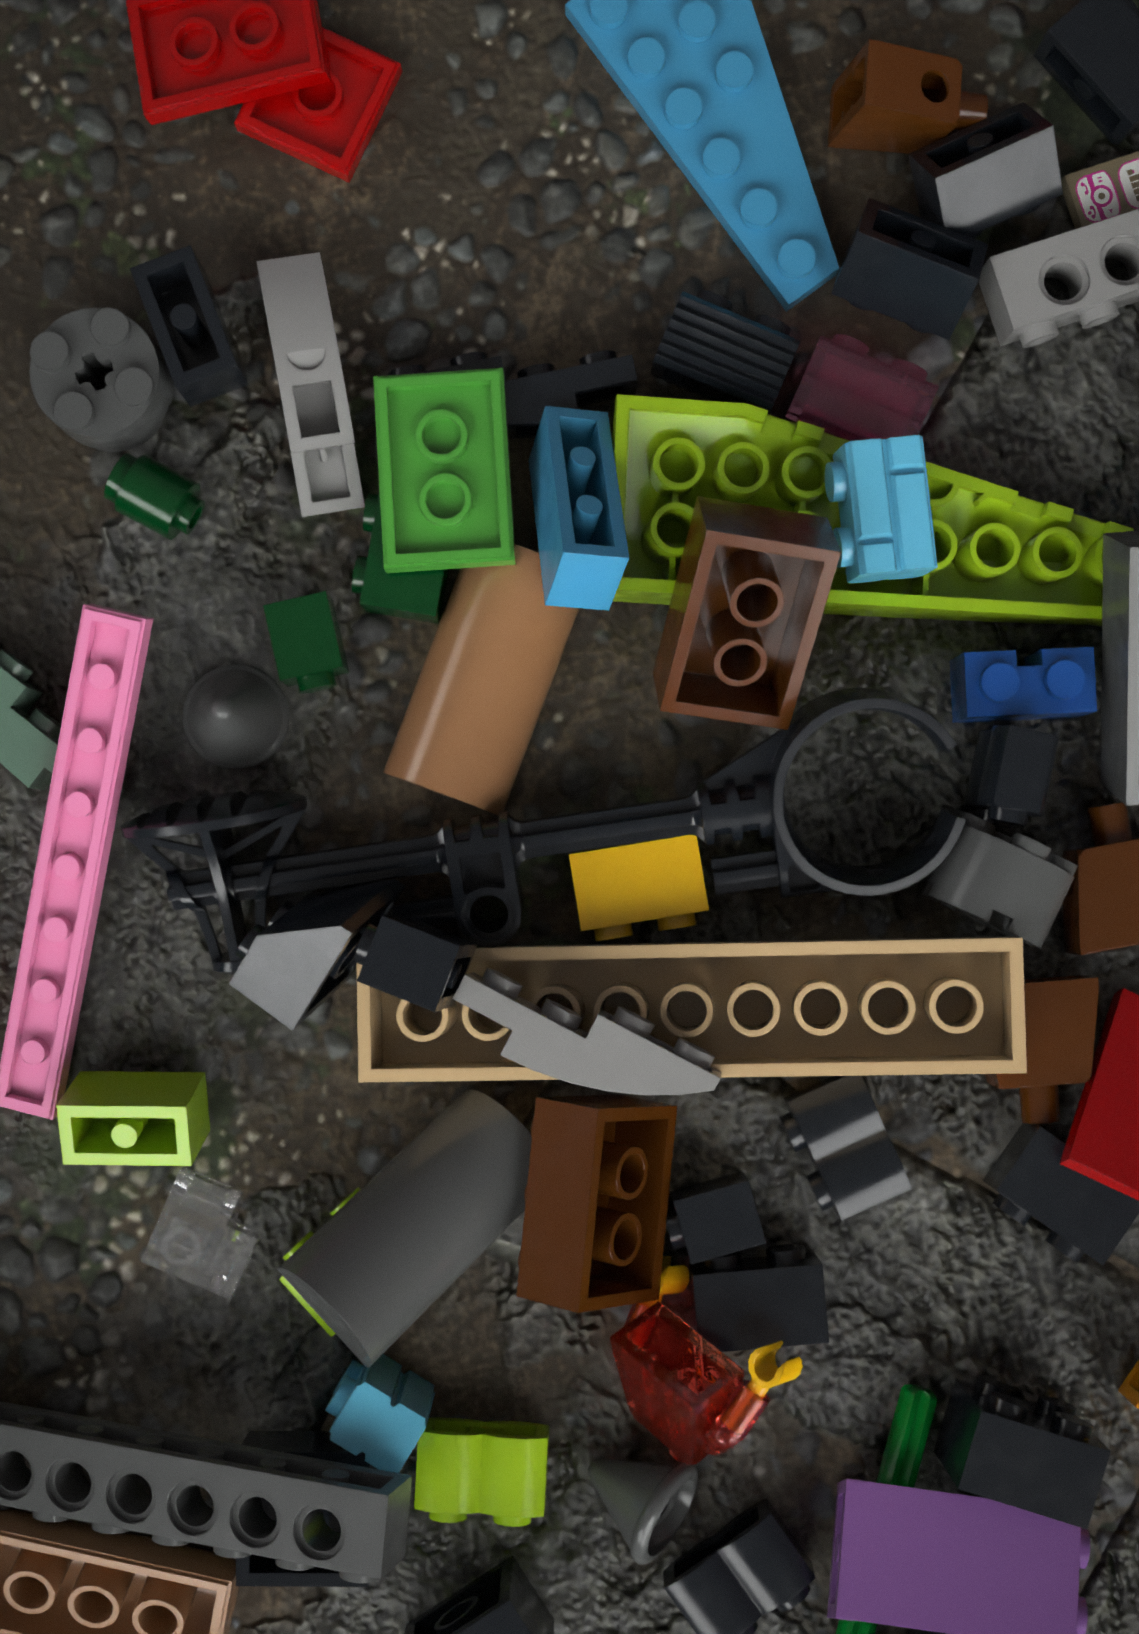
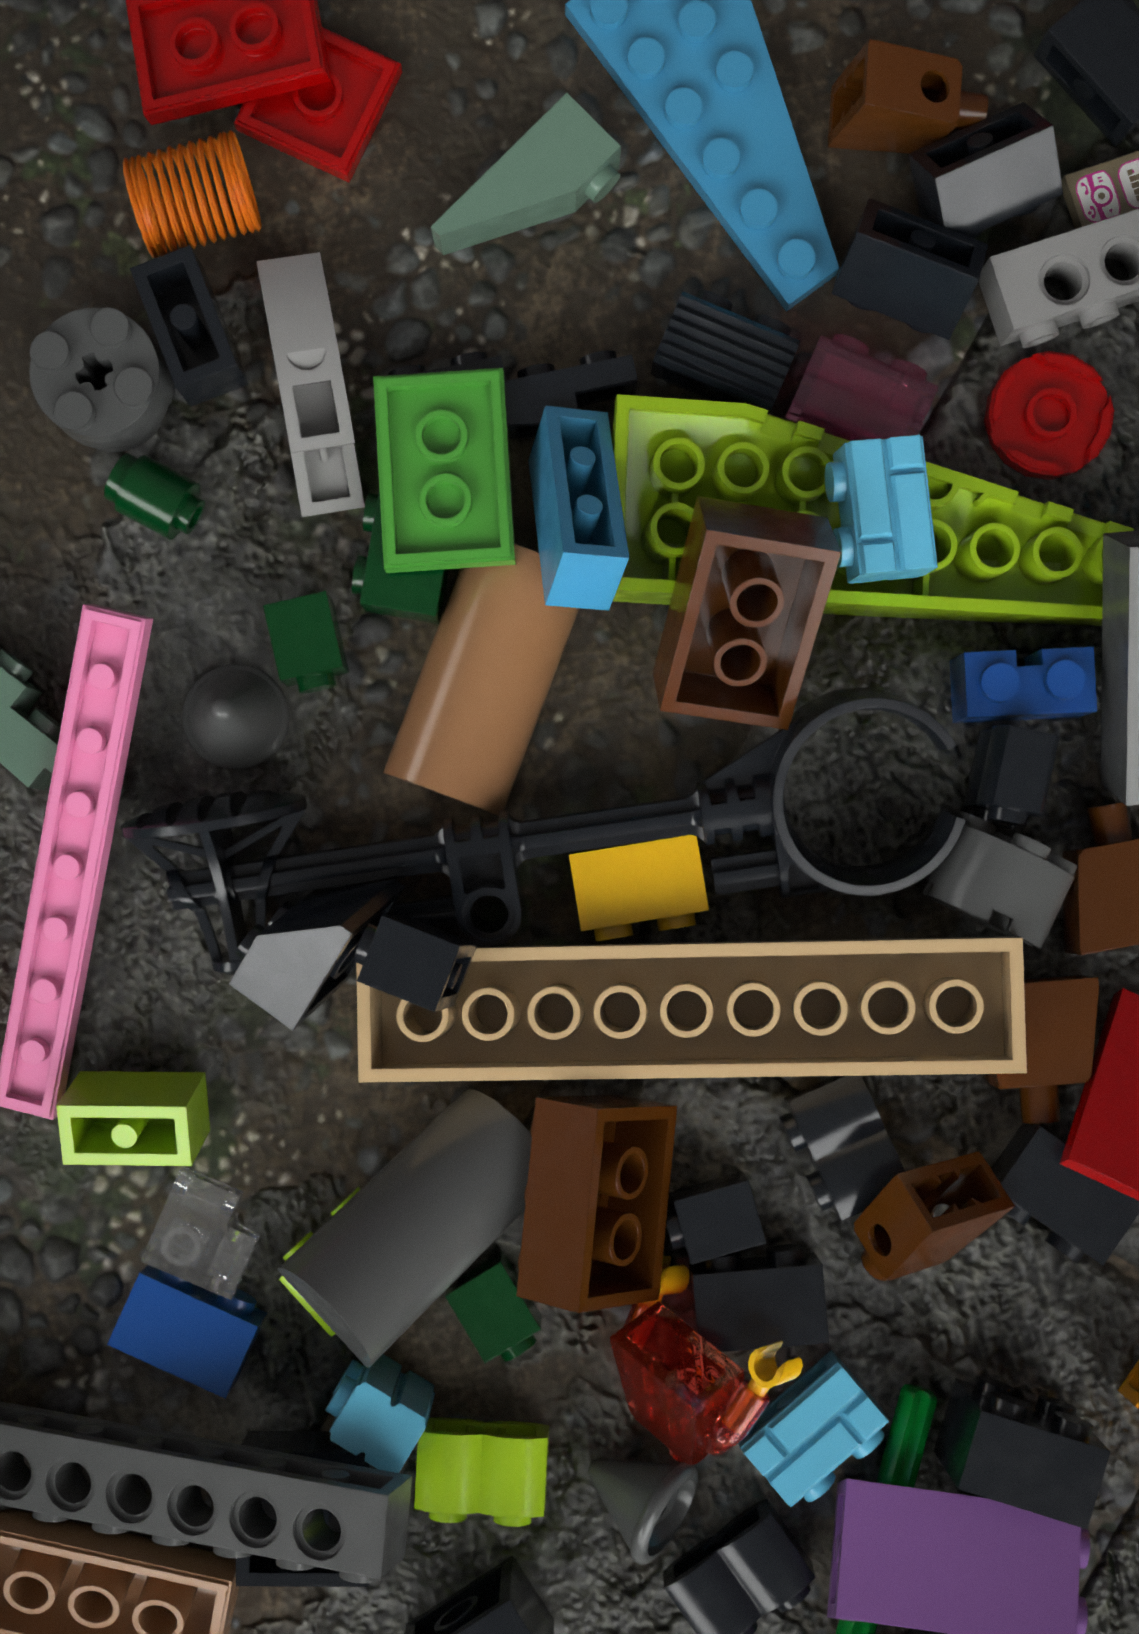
light grey slope [452,968,721,1095] -> none
none -> blue brick [107,1259,267,1399]
none -> orange piece [122,130,262,259]
none -> sand green slope [431,93,621,255]
none -> dark green brick [445,1250,542,1364]
none -> medium azure brick [736,1350,889,1507]
none -> reddish brown torso [854,1151,1015,1281]
none -> red tile [984,351,1114,480]

